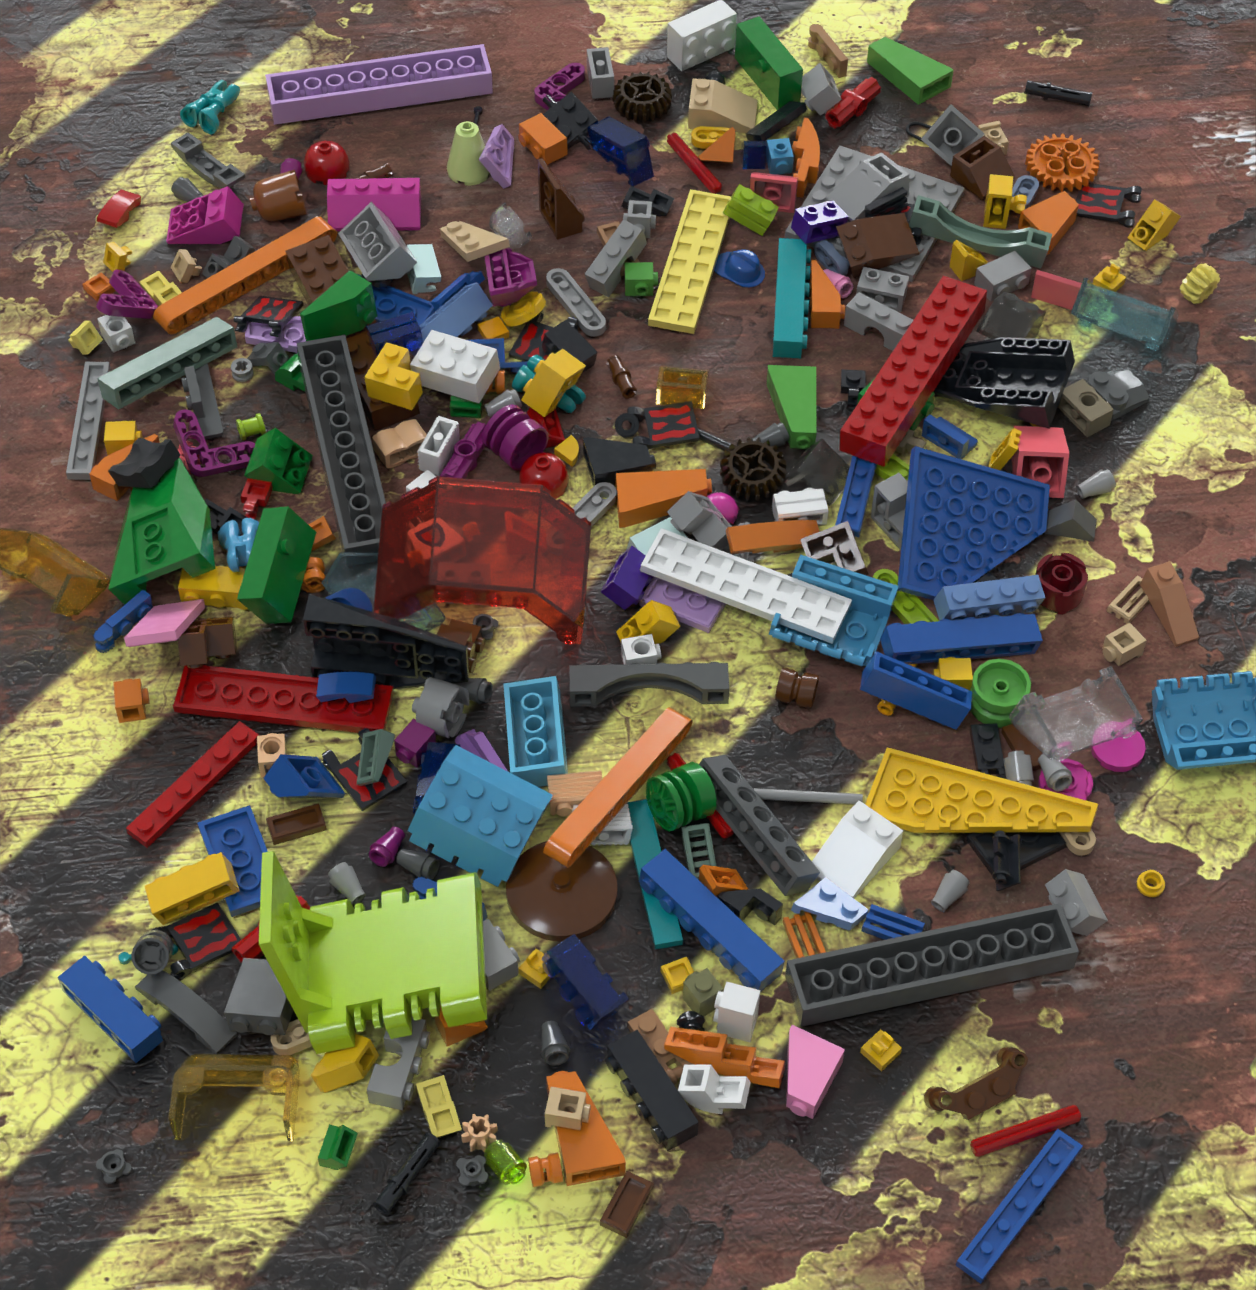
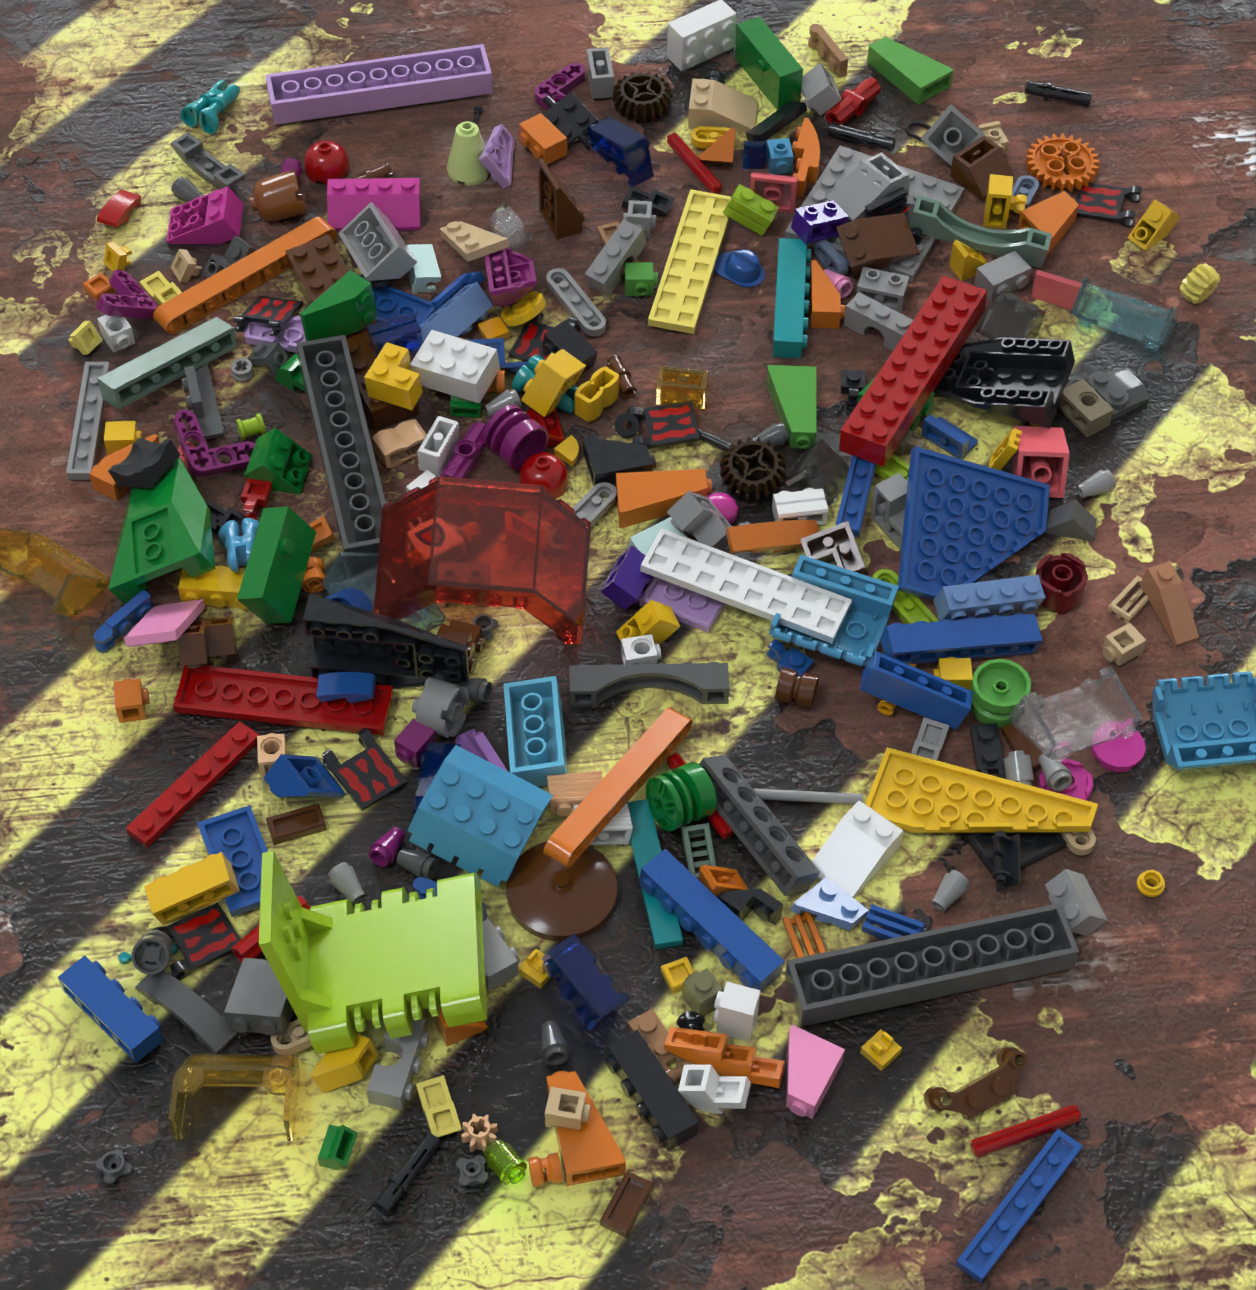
sand green slope [357,729,395,786] -> none
yellow tile [1092,263,1126,296] -> none
none -> yellow brick [575,367,619,422]
none -> blue plate [766,639,814,677]
none -> black pin [828,122,896,152]
none -> light grey slope [911,717,949,761]

